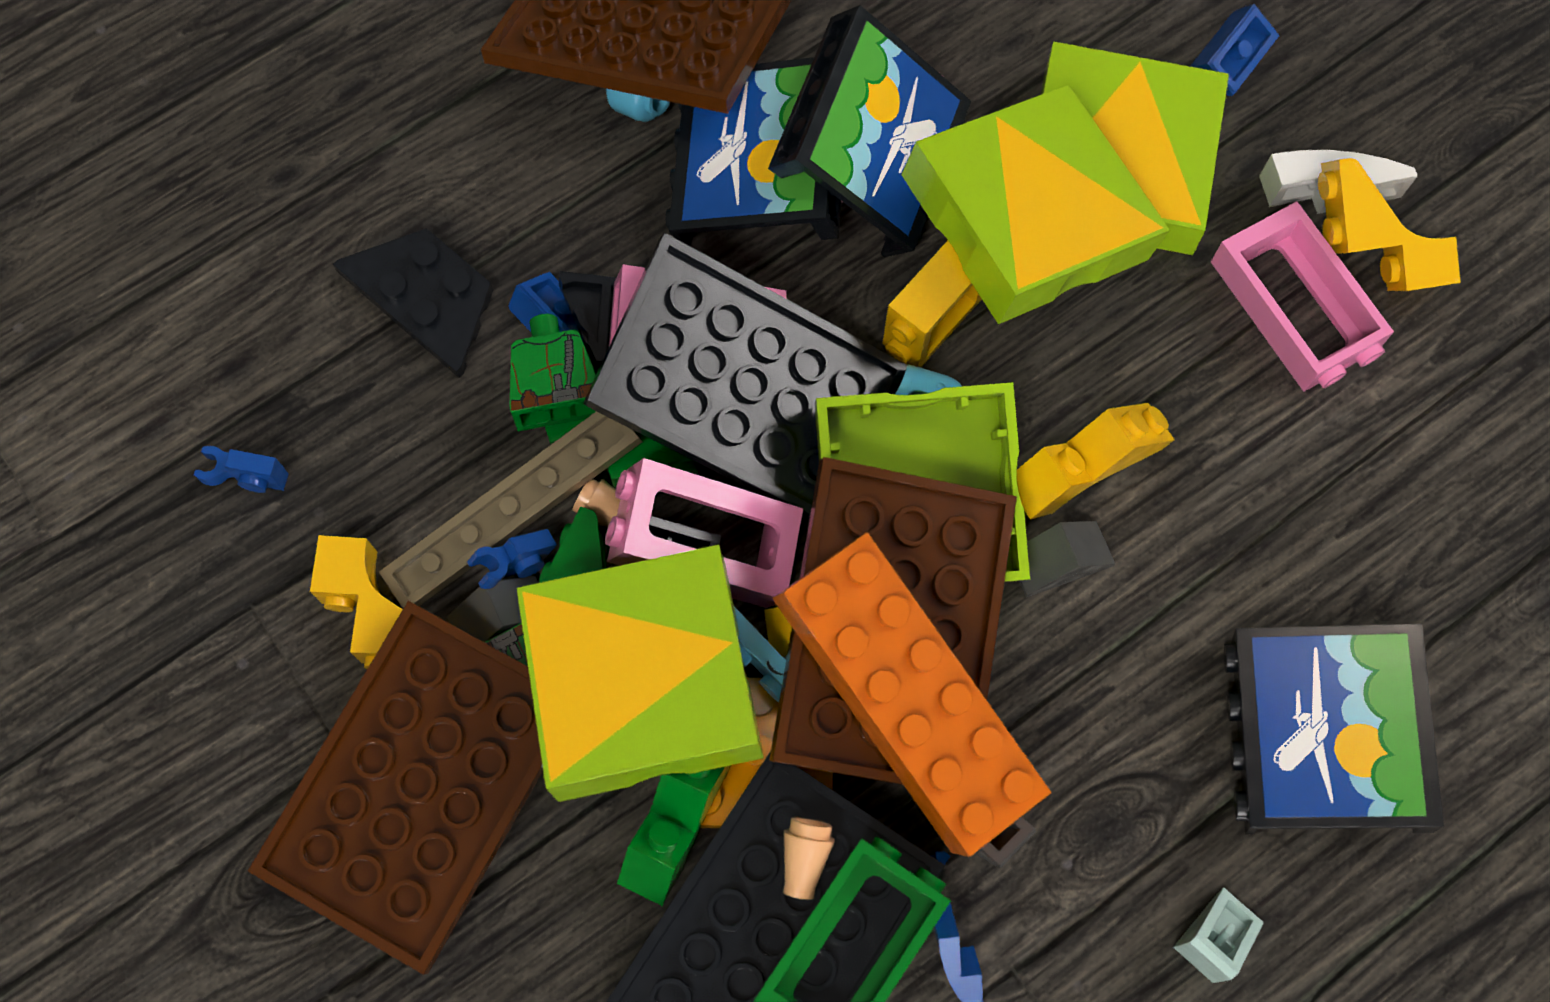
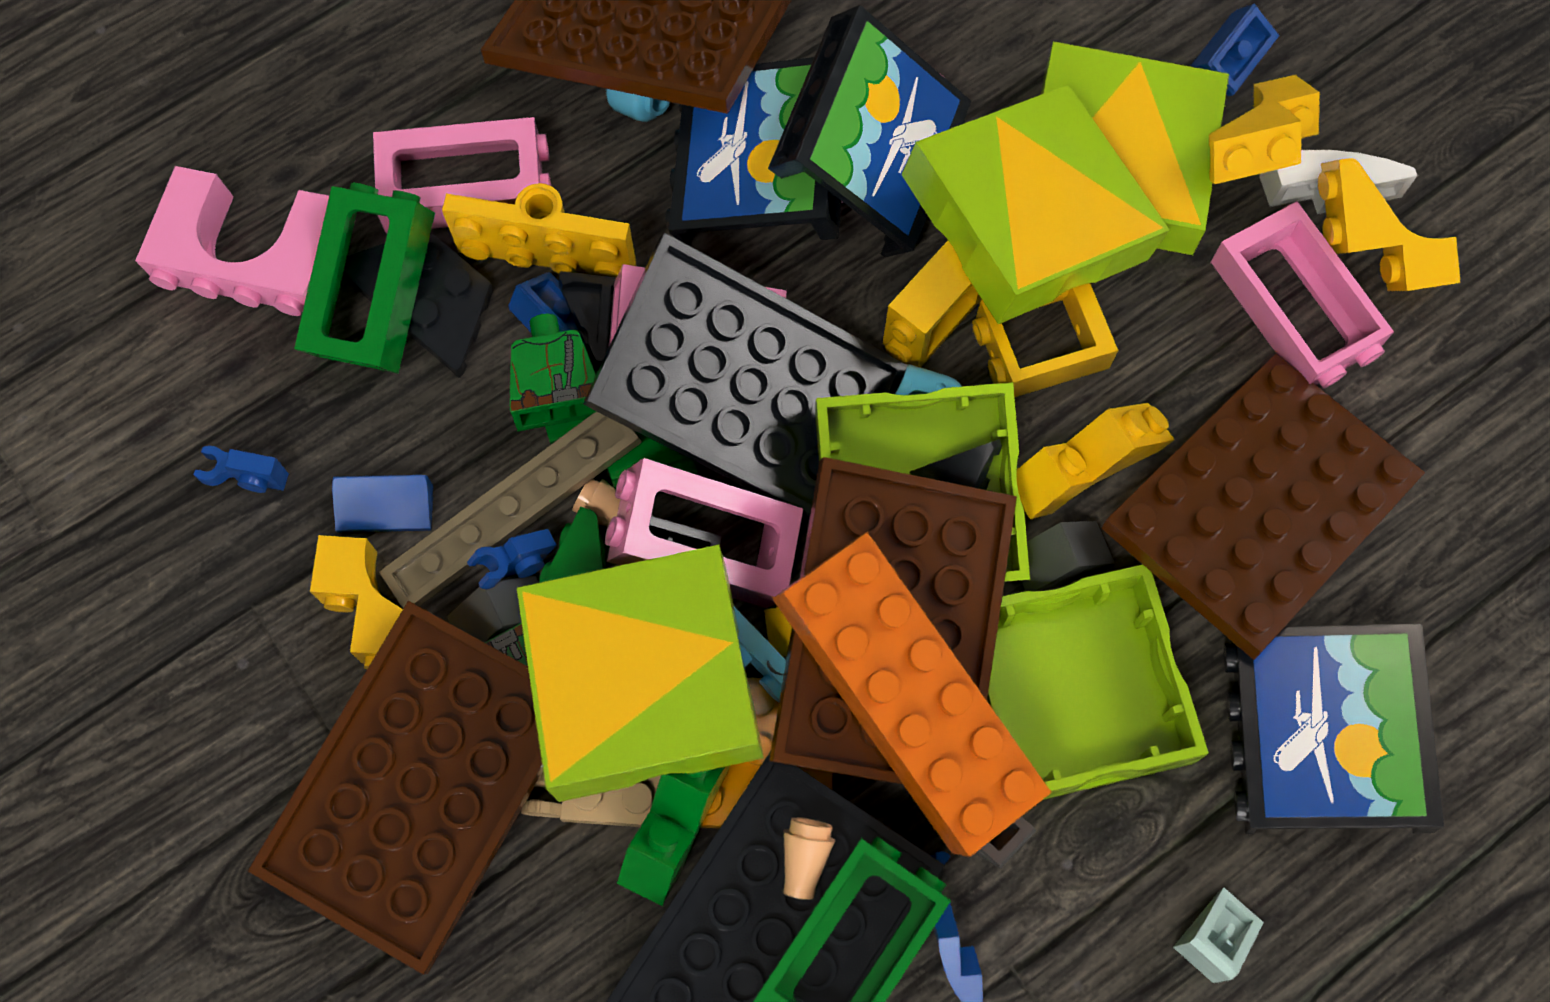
none -> bright pink arch [135,166,356,316]
none -> green piece [294,183,435,374]
none -> blue slope [332,475,433,533]
none -> bright pink piece [373,117,551,233]
none -> yellow plate [442,183,637,277]
none -> tan hinge [521,772,661,827]
none -> black slope [909,439,1002,490]
none -> yellow window [972,283,1118,397]
none -> lime tile [987,565,1209,800]
none -> reddish brown plate [1101,354,1425,660]
none -> yellow arch [1209,75,1320,184]

